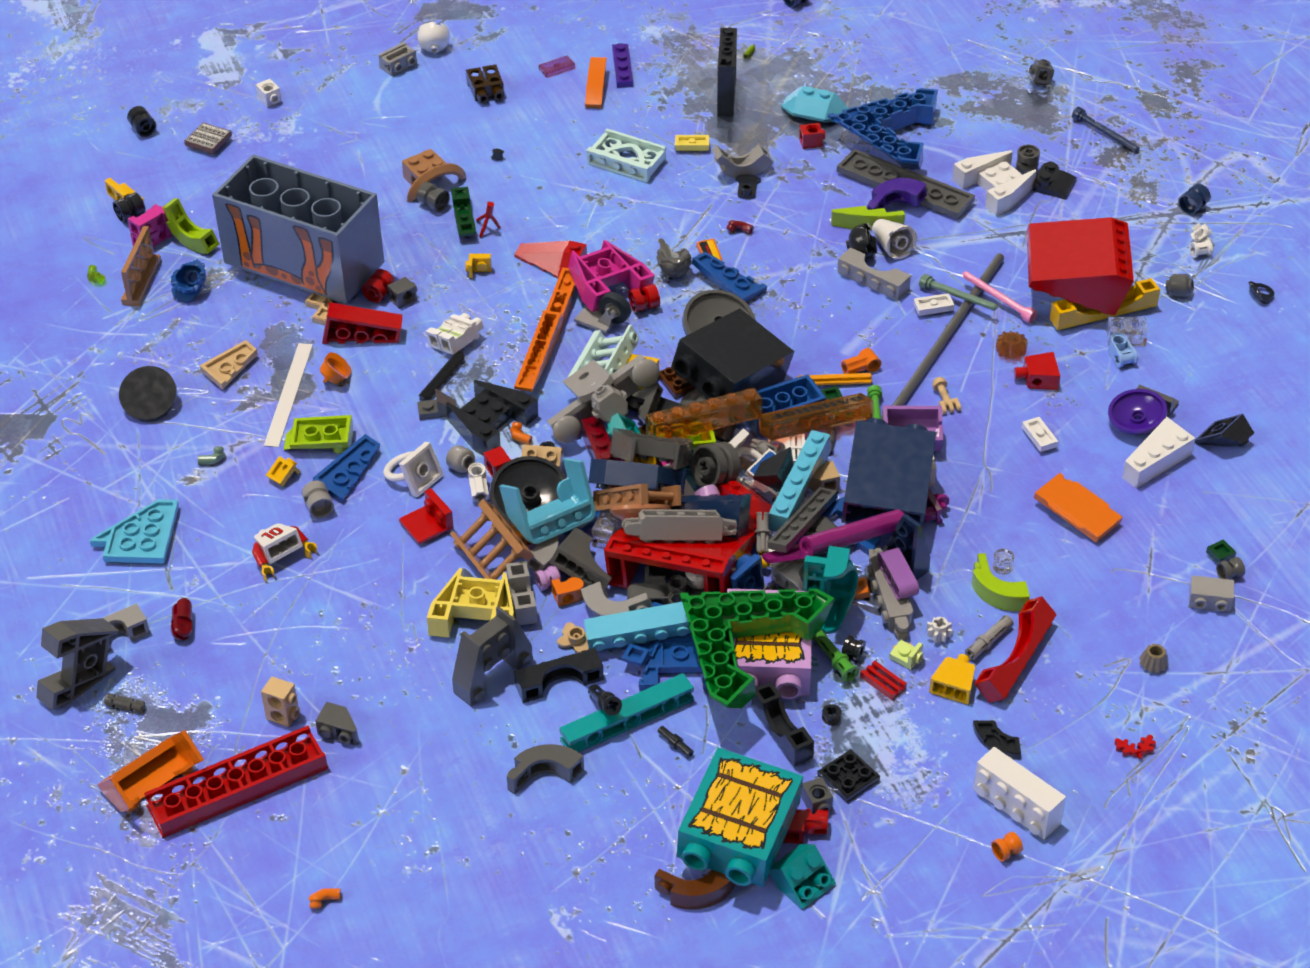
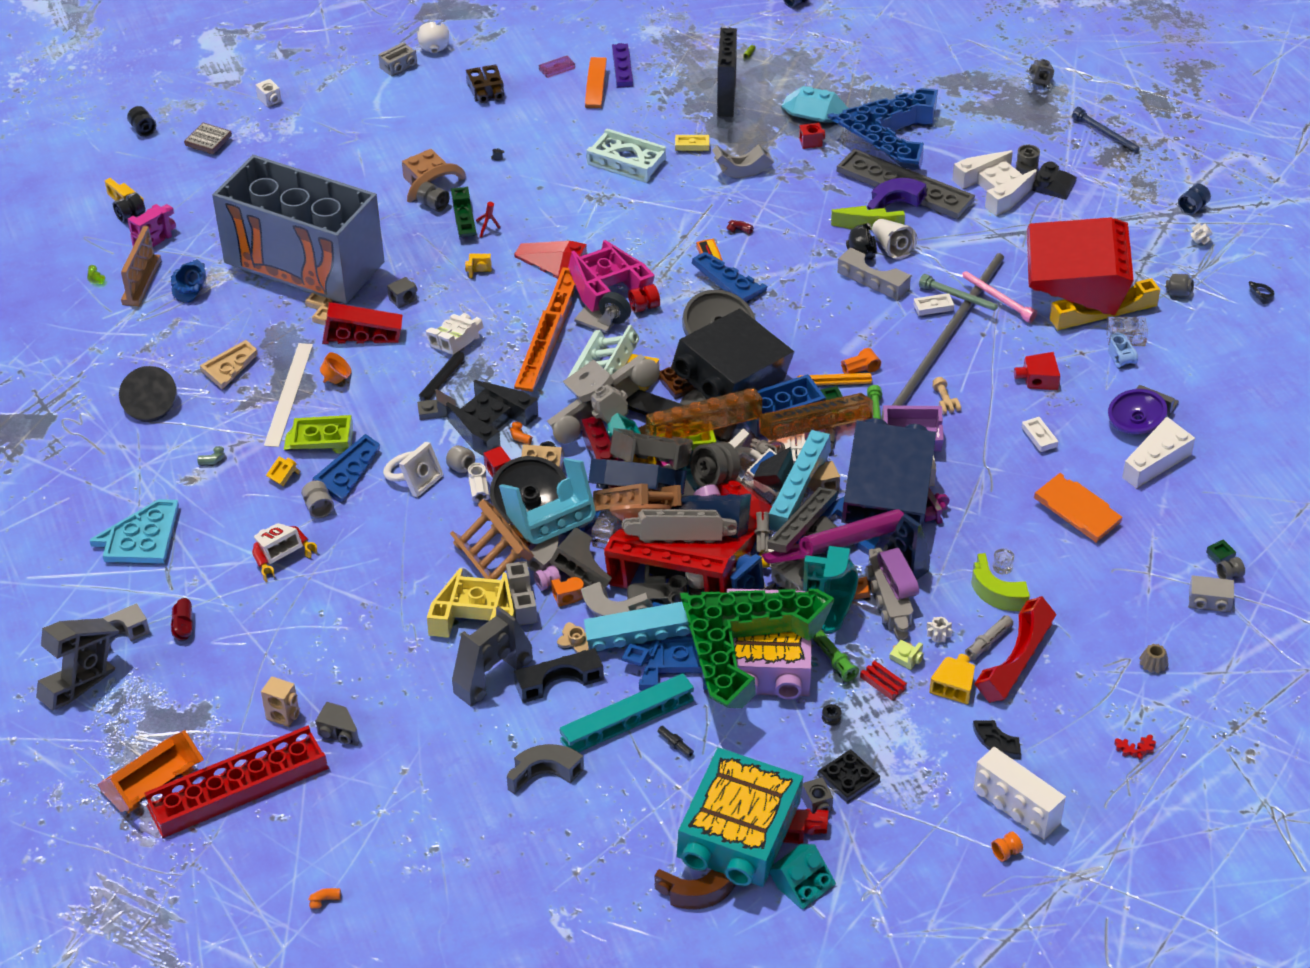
dark grey axle [104,693,146,713] -> none
lime arch [162,198,219,254] -> none
red wheel [362,269,395,303] -> none
red bracket [399,488,454,545] -> none
black pin [588,684,622,716] -> none
dark grey slope [632,383,663,425] -> none
dark grey hair [656,238,692,278] -> none
black piece [735,174,761,199] -> none
black arch [751,682,814,766] -> none
black wheel [842,635,866,661] -> none
clear orange gear [995,330,1028,361] -> none
white bush [1189,240,1213,258] -> none
black slope [1195,414,1254,447] -> none

